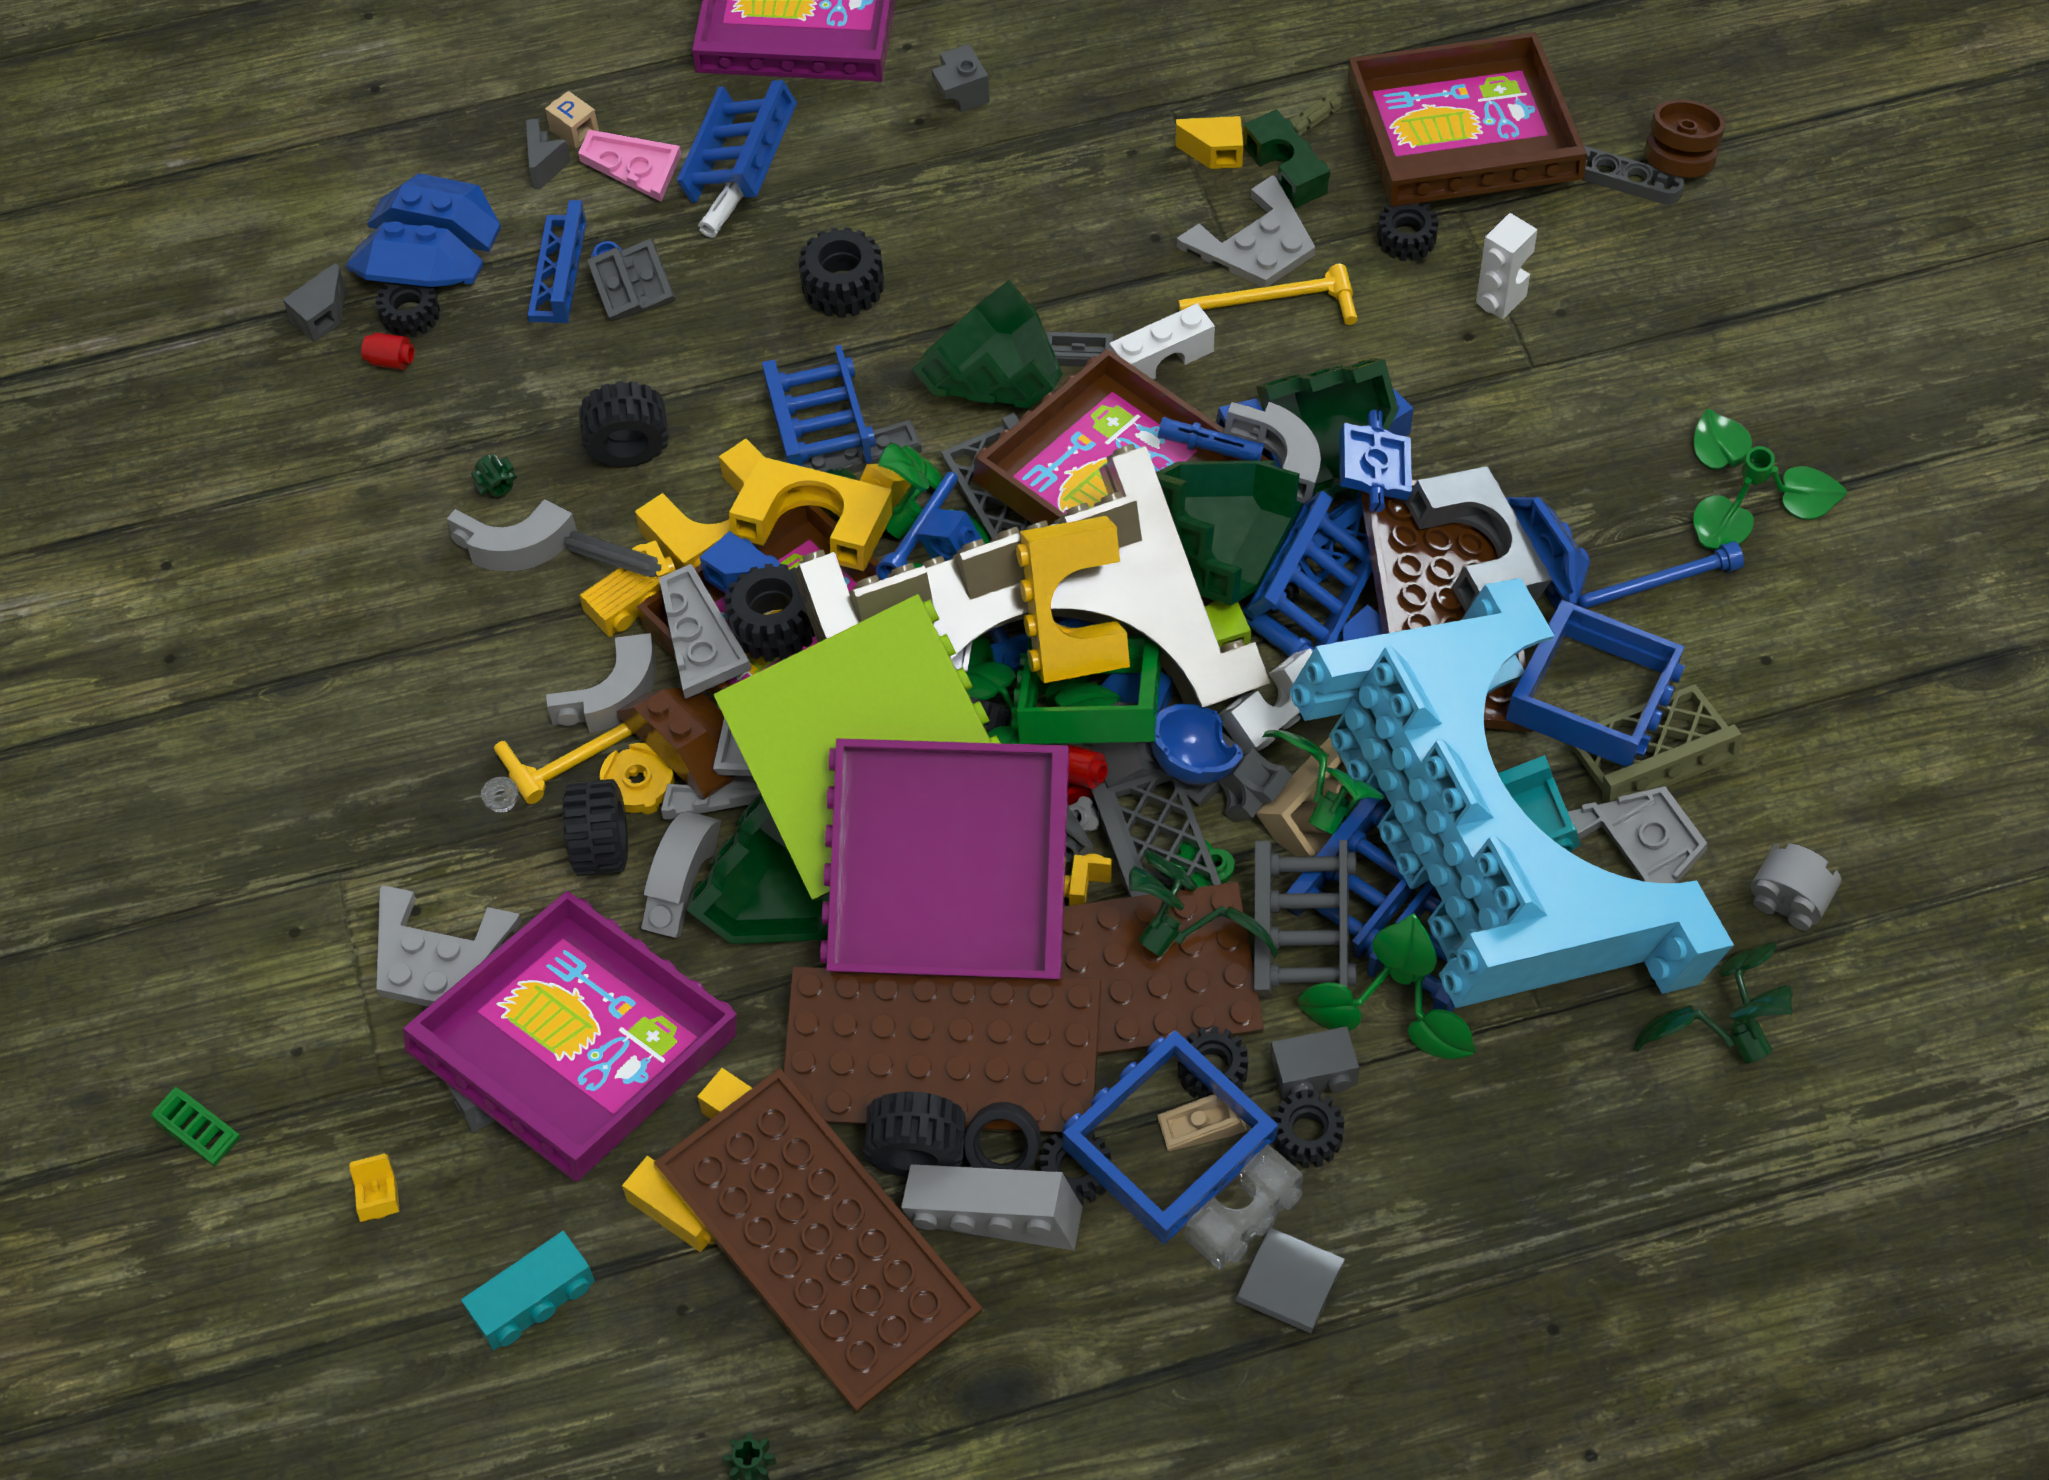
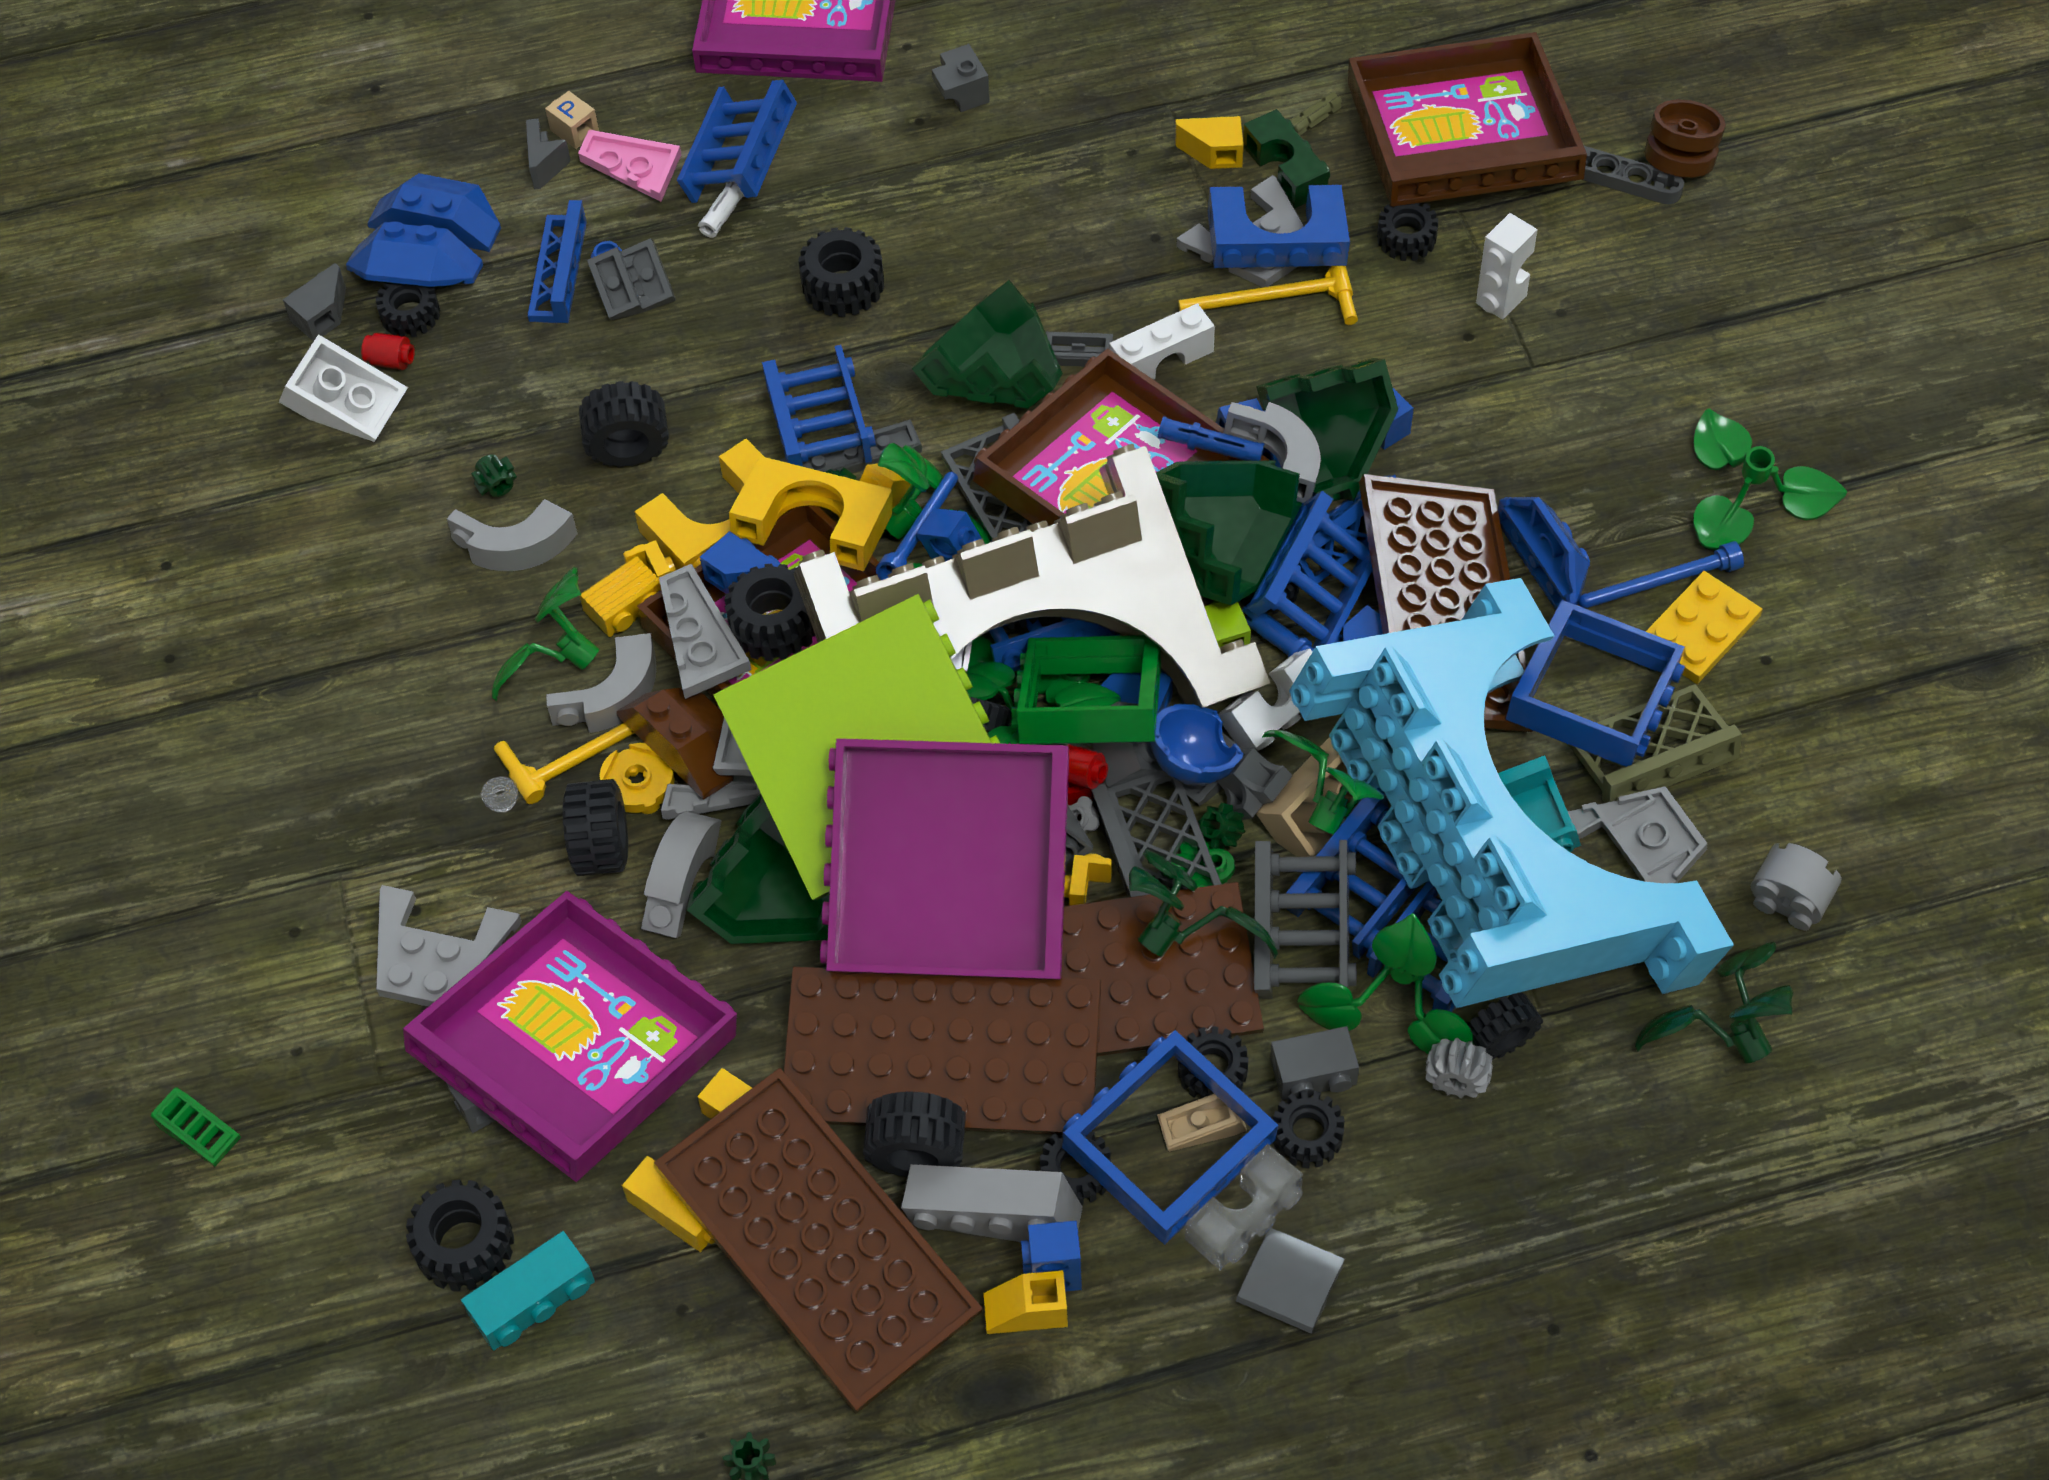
yellow bracket [349,1154,400,1222] -> none
dark grey axle [564,531,661,578] -> none
black tyre [964,1102,1041,1170] -> none
yellow arch [1016,516,1130,683] -> none
plate [1339,410,1412,512] -> none
arch [1404,466,1552,612] -> none
none -> white slope [279,334,408,442]
none -> black tyre [406,1179,514,1292]
none -> green plant [492,567,600,702]
none -> yellow slope [983,1270,1068,1334]
none -> blue brick [1021,1220,1082,1292]
none -> dark green gear [1198,803,1246,849]
none -> blue arch [1208,185,1350,268]
none -> light grey gear [1425,1038,1493,1099]
none -> black tyre [1468,992,1543,1060]
none -> yellow plate [1646,571,1763,684]

